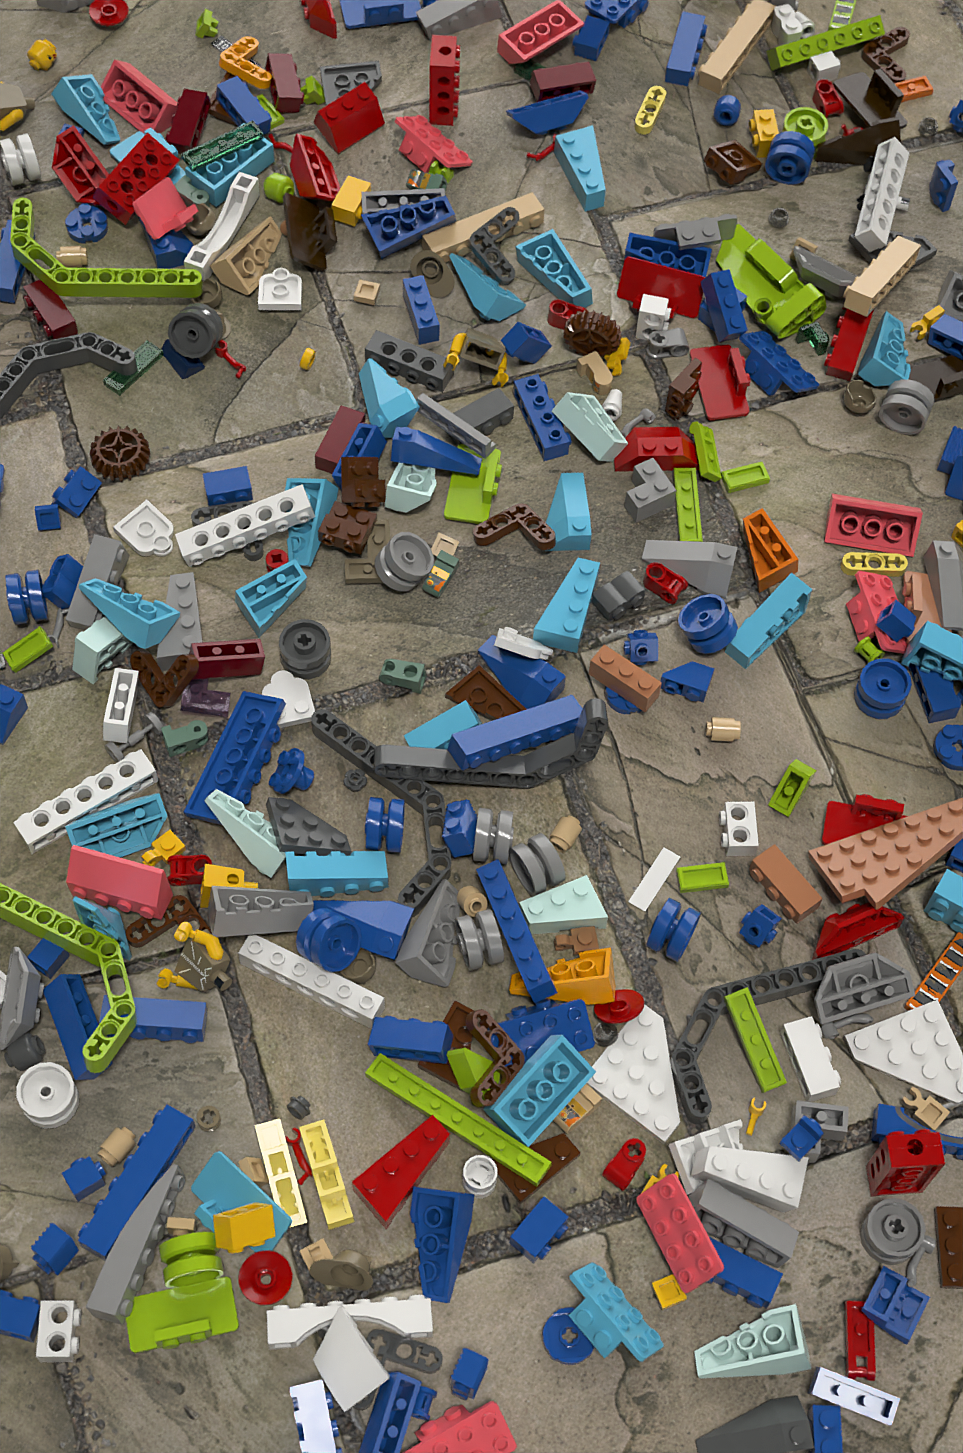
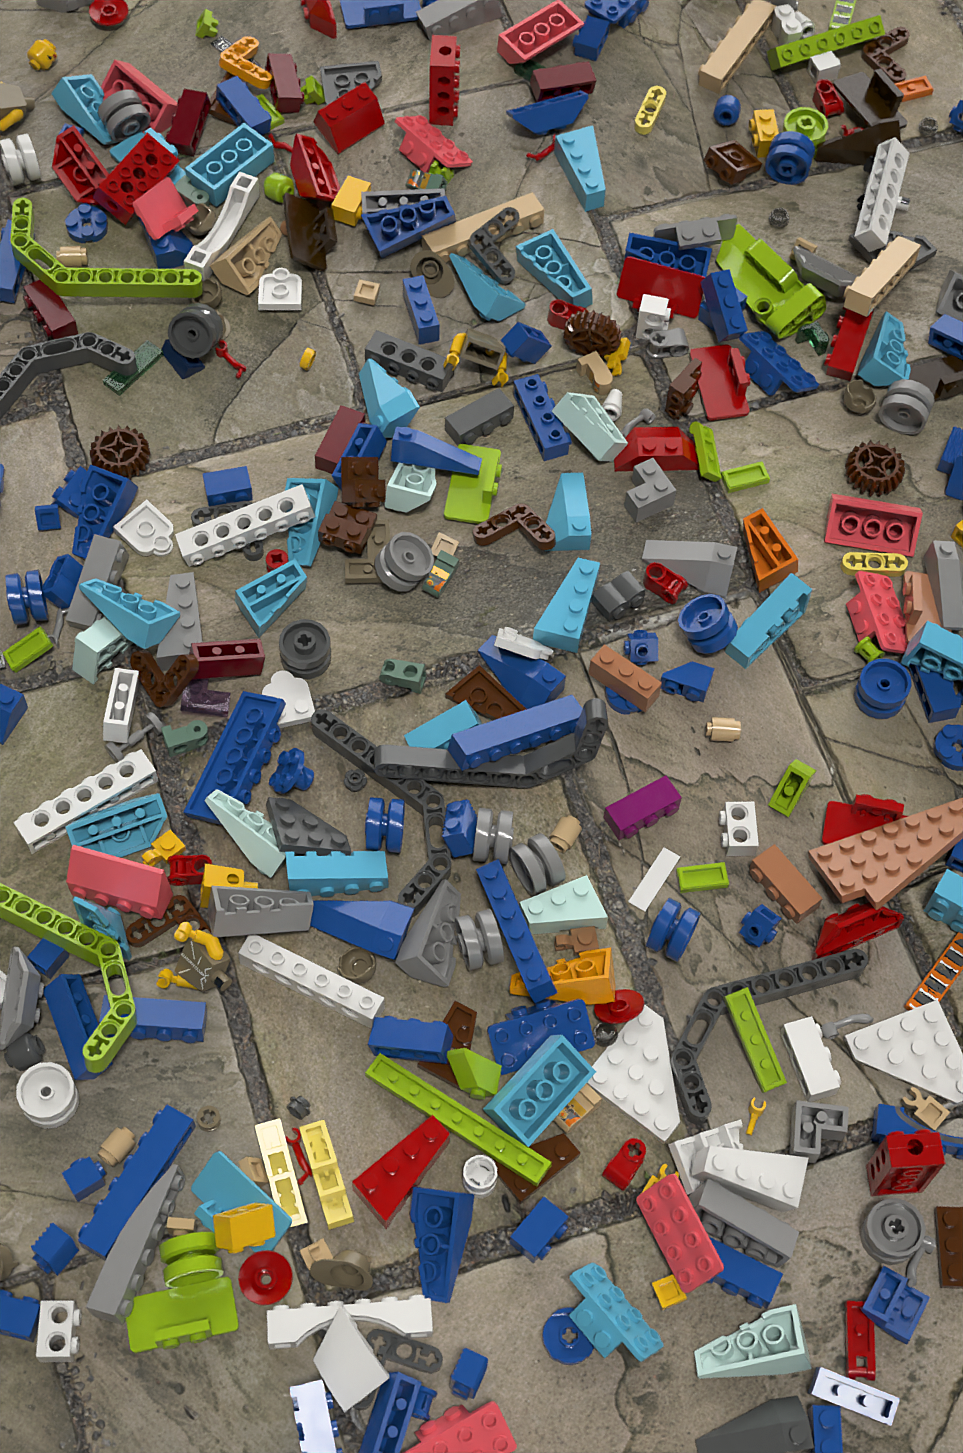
clear green tile [181,120,264,172] -> none
blue wheel [296,908,362,972] -> none
light grey hinge [417,393,496,458] -> none
tan brick [457,886,487,917] -> none
reddish brown beam [466,1009,525,1108] -> none
brick [665,11,708,87] -> none
lime tile [673,468,703,542] -> none
blue bracket [779,1115,824,1162] -> none
light grey wedge [814,952,915,1024] -> none
blue brick [876,600,917,642] -> none
yellow plate [910,305,945,340] -> none
blue slope [929,160,958,212] -> none
none -> blue wedge [72,464,139,559]
none -> light grey wheel [97,90,151,142]
none -> magenta brick [603,775,682,840]
none -> reddish brown gear [845,440,905,497]

